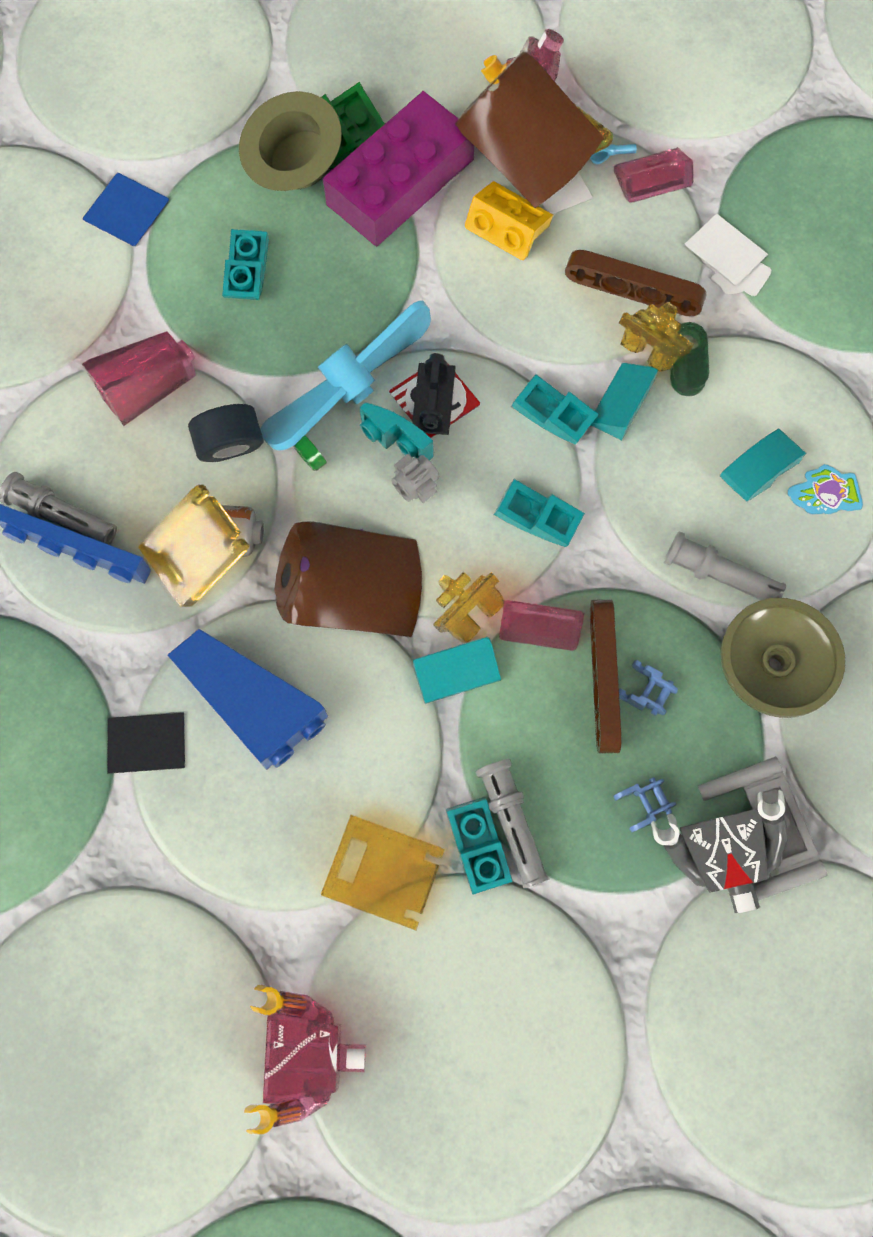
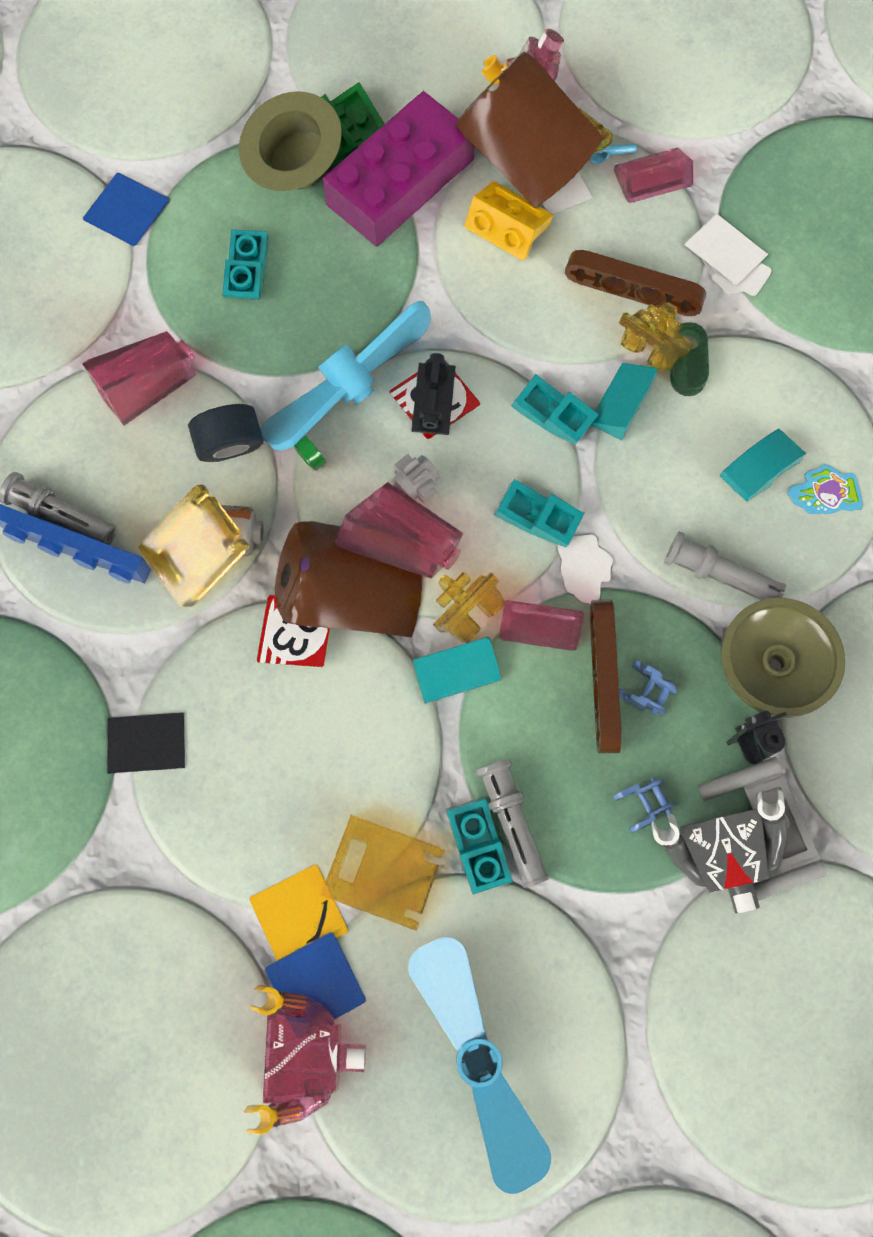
blue slope [168,629,328,770] -> none
teal slope [360,403,434,460] -> none
none -> yellow sticker [250,864,348,961]
none -> sticker [257,595,330,667]
none -> blue sticker [265,932,366,1038]
none -> clear pink slope [334,482,463,579]
none -> medium azure piece [408,937,551,1194]
none -> white sticker [558,534,613,604]
none -> black hinge [726,710,787,765]

